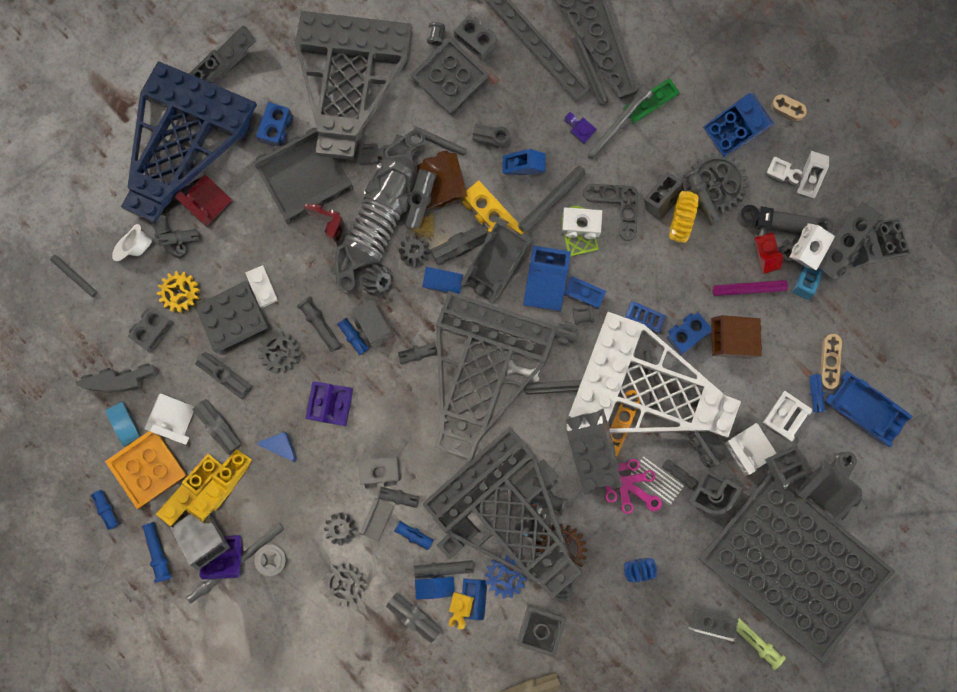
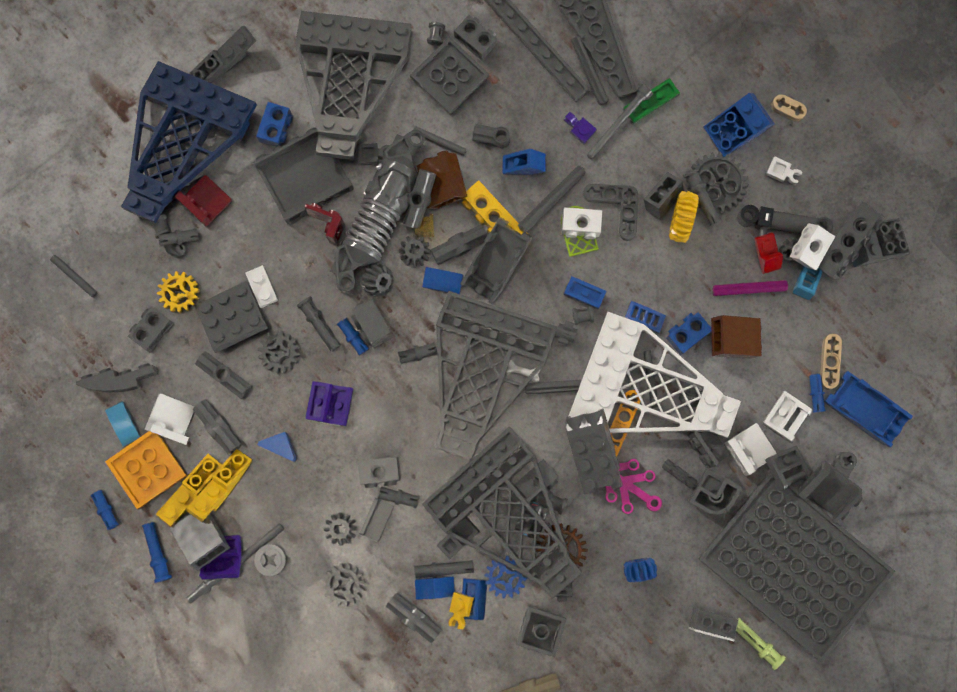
white piece [112,224,152,262] -> none
blue pin [394,521,434,551] -> none
blue slope [523,245,571,311] -> none
light grey sticker [629,455,685,506] -> none
white slope [797,151,829,198] -> none

